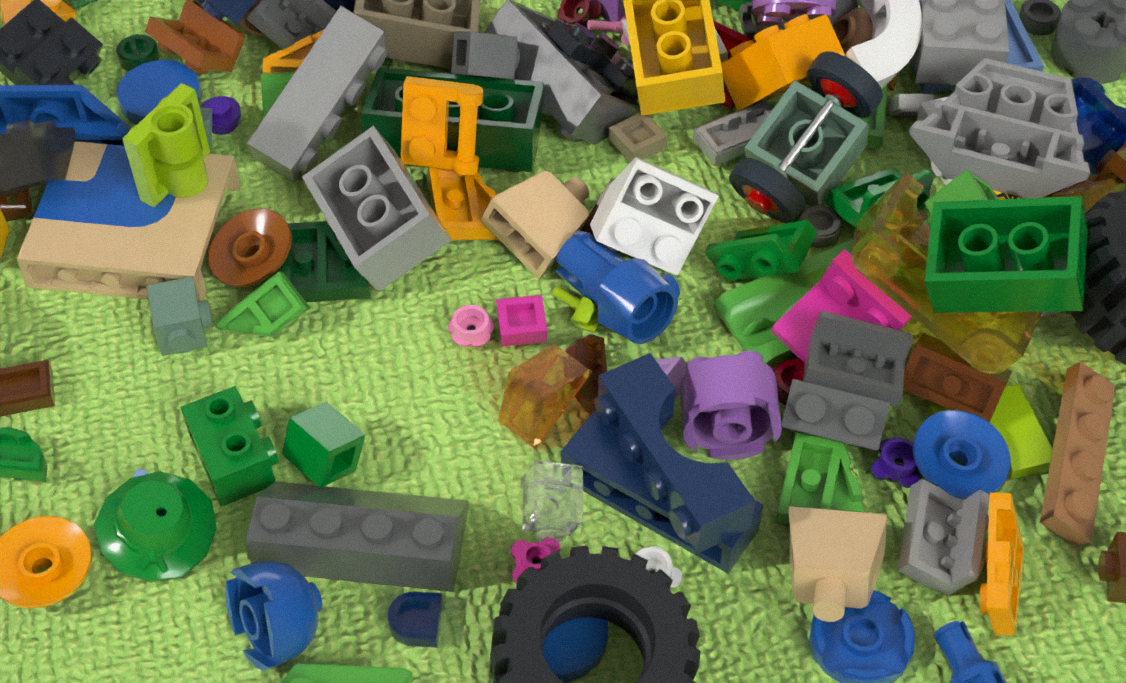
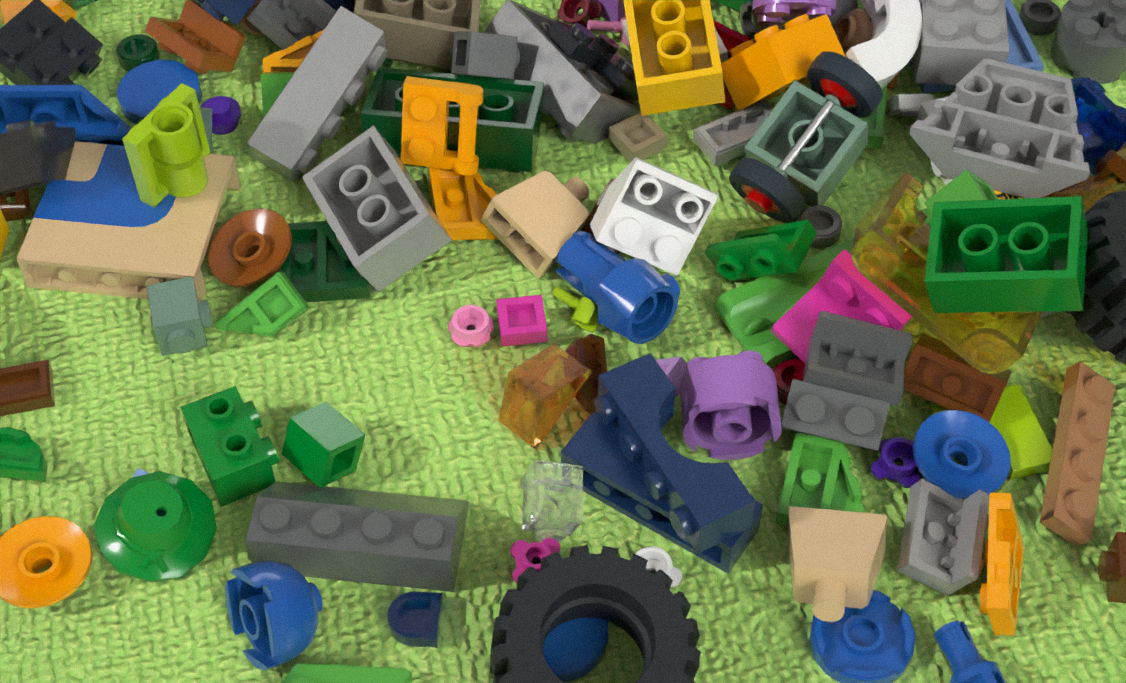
green bracket [826,167,934,232] -> none

